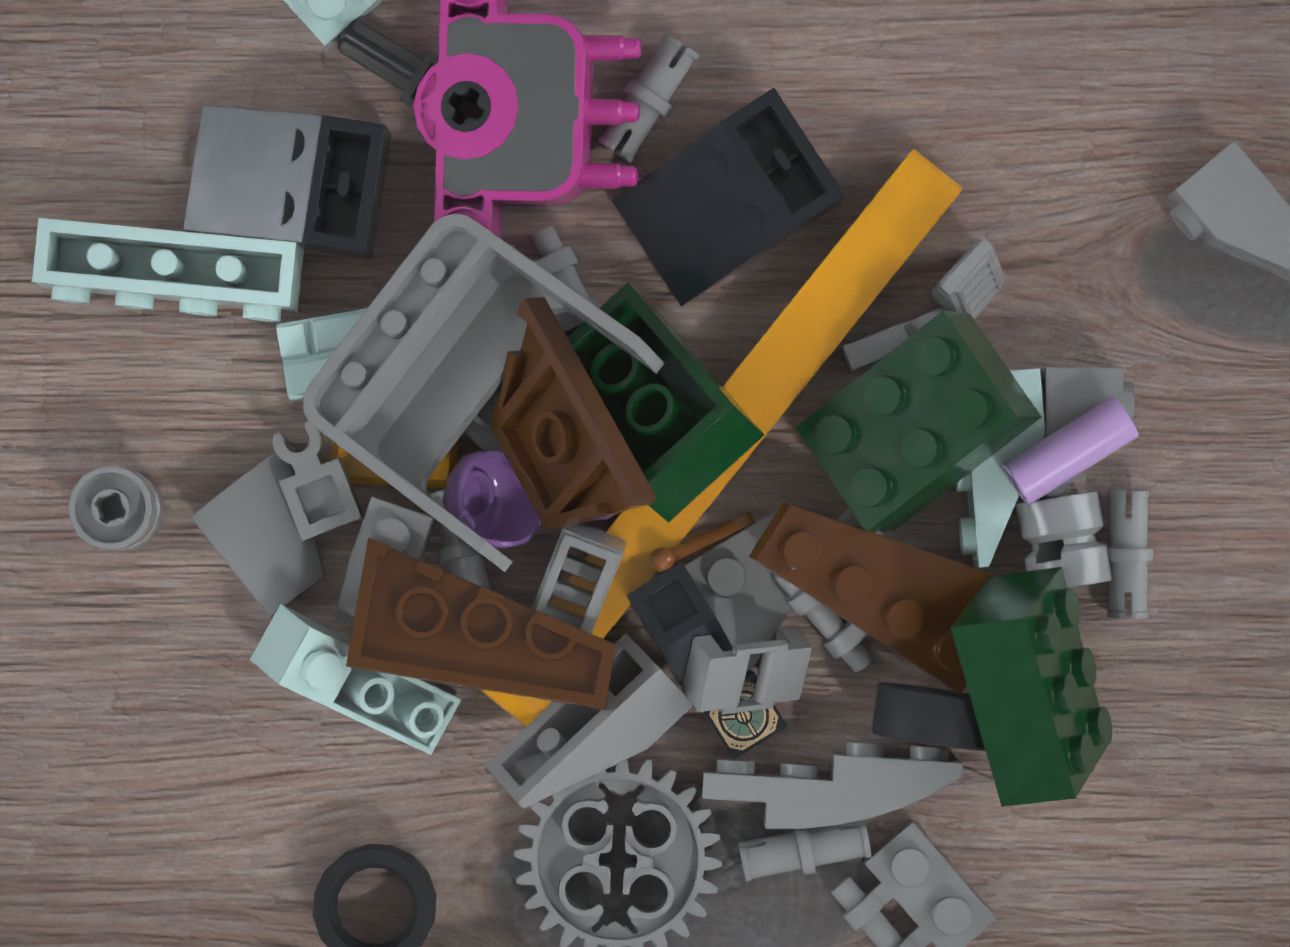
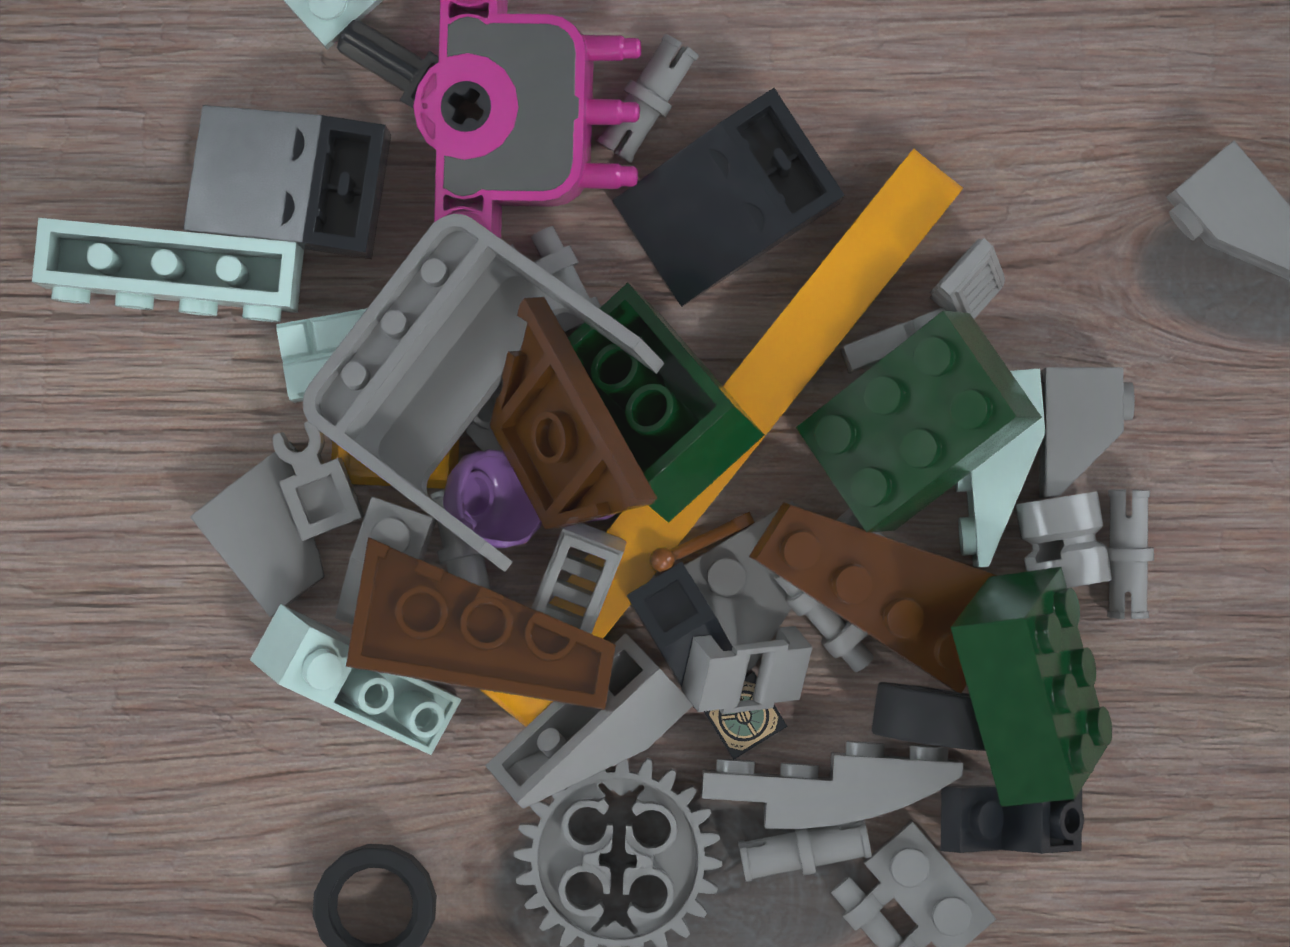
light grey wheel [68,466,165,551] -> none
lavender piece [1002,396,1139,505] -> none
none -> black slope [940,785,1084,854]

